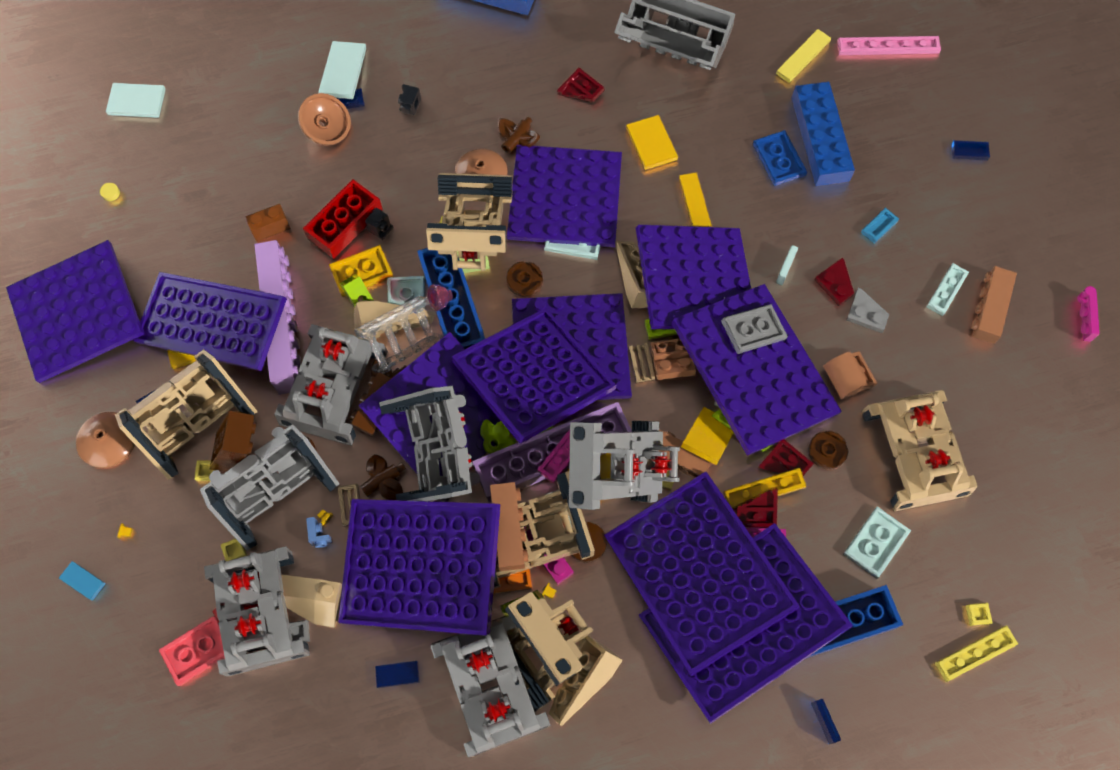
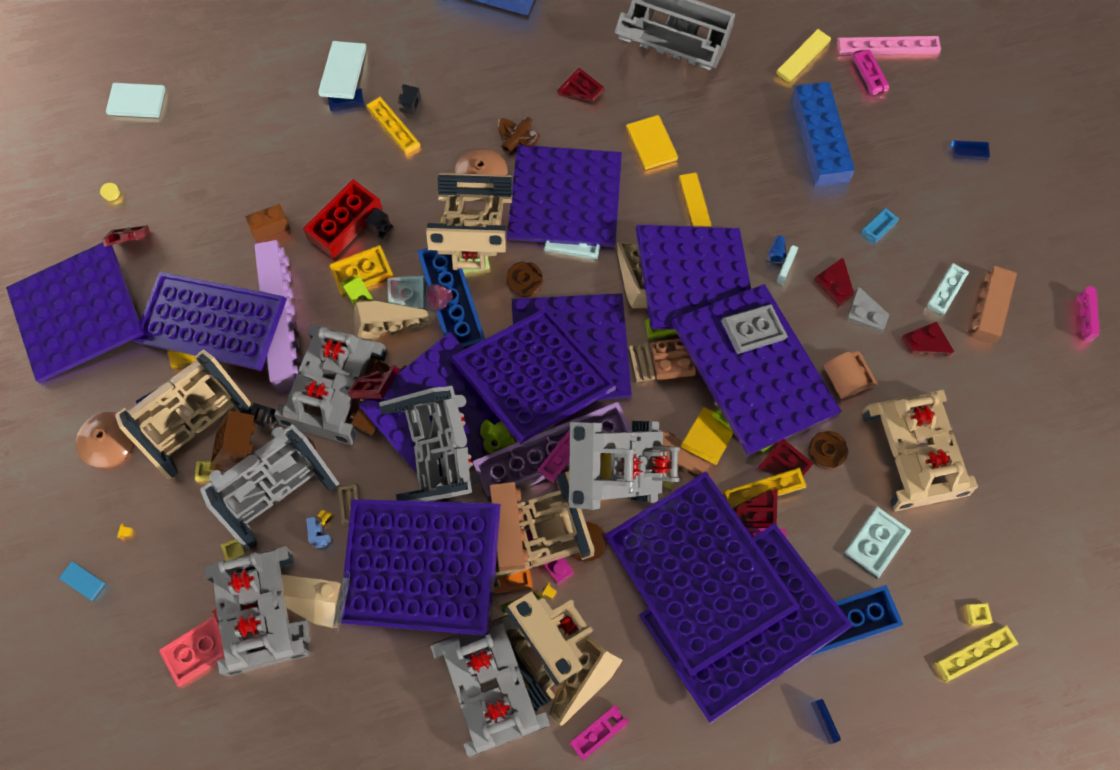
nougat dish [298,93,351,146] -> none
clear fence [354,296,444,374] -> none
reddish brown plant [360,454,406,500] -> none
clear blue tile [375,661,420,688] -> none
blue tile [753,130,807,186] -> none
none -> dark red wing [102,225,150,247]
none -> black brick [250,403,278,429]
none -> light grey piece [333,571,350,633]
none -> dark red wing [348,365,399,398]
none -> yellow tile [366,97,420,155]
none -> dark pink plate [570,705,629,761]
none -> blue cone [768,236,787,264]
none -> dark pink plate [853,49,889,96]
none -> dark red wing [902,321,955,356]

